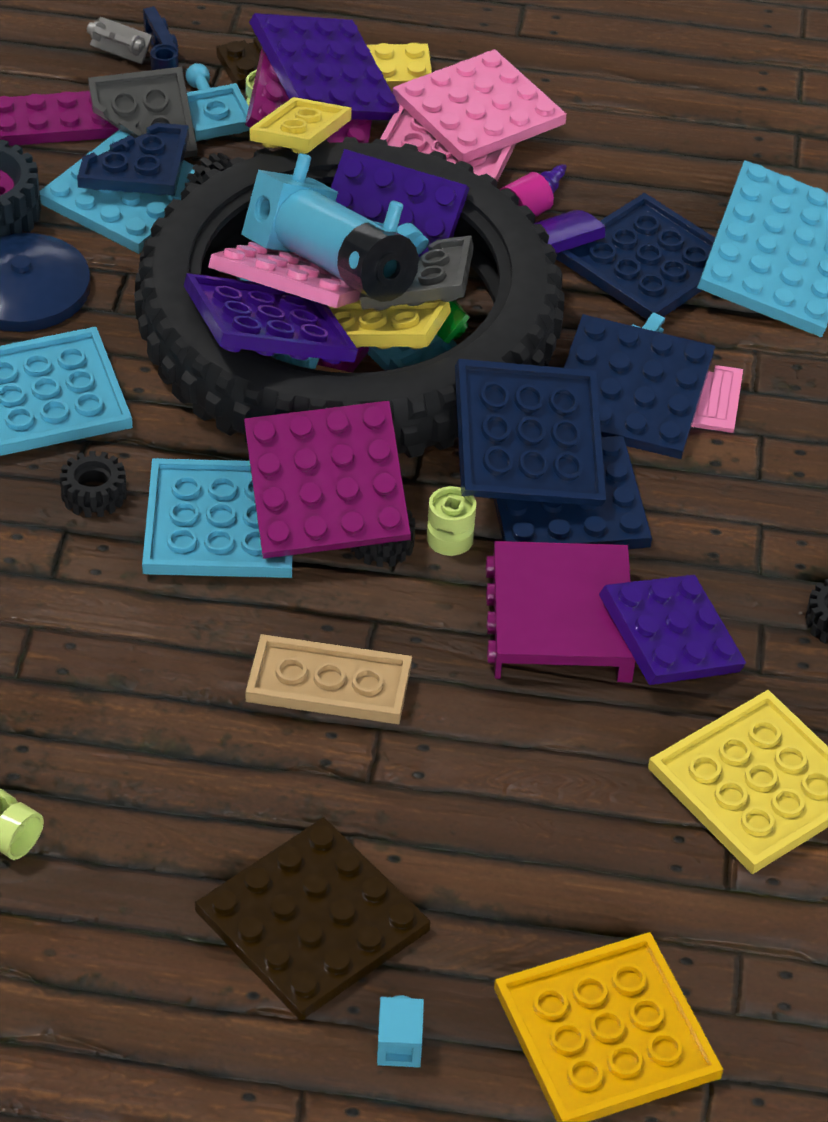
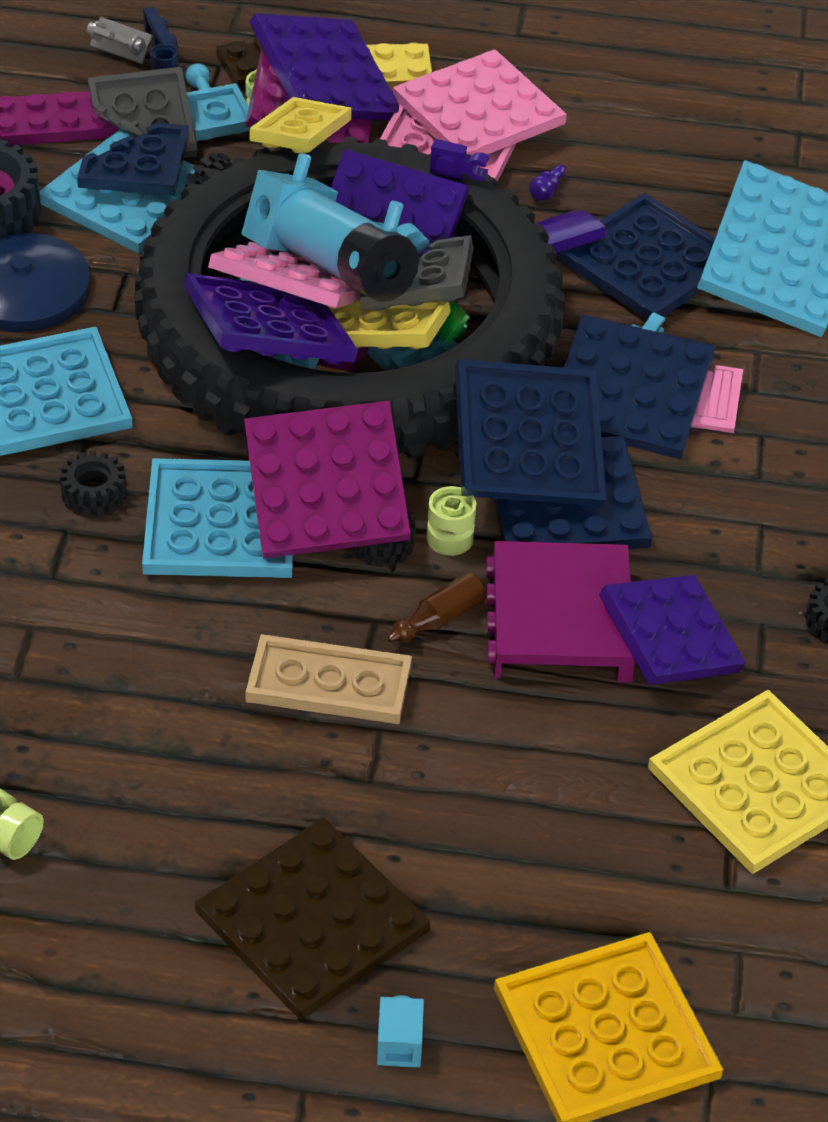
dark pink piece [500,172,554,217] -> none
none -> reddish brown wheel [387,572,486,642]
none -> dark purple plate [430,139,489,181]

